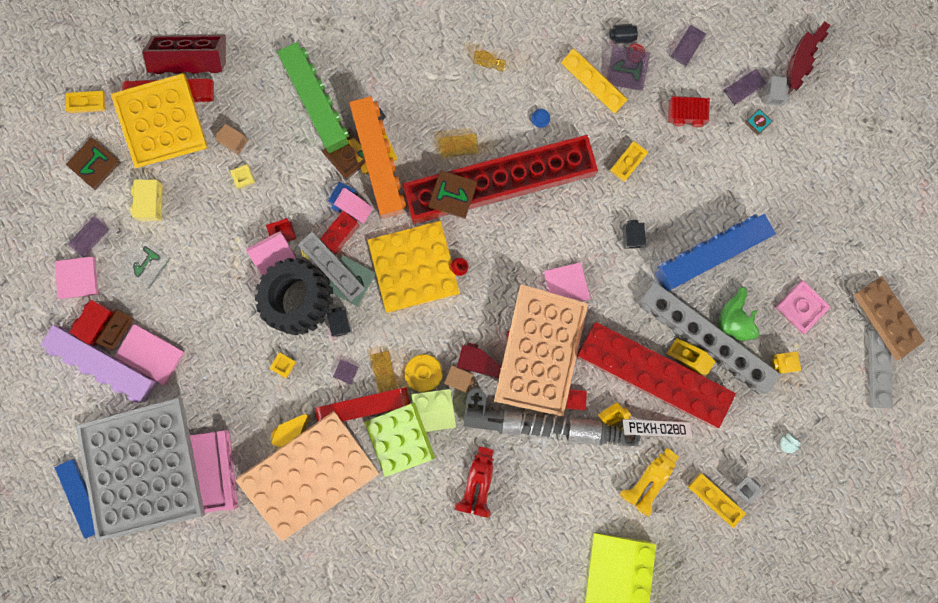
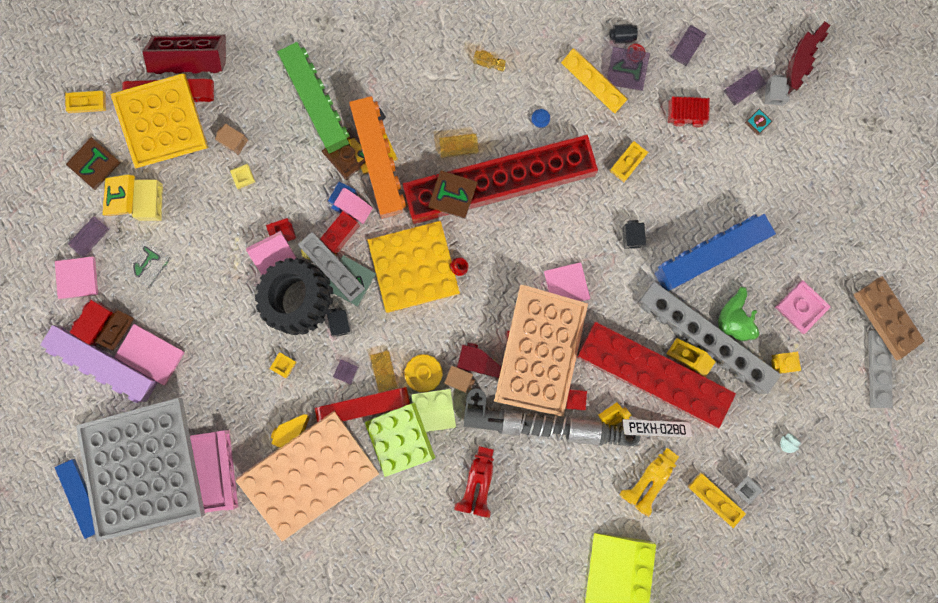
none -> yellow tile [102,175,135,216]

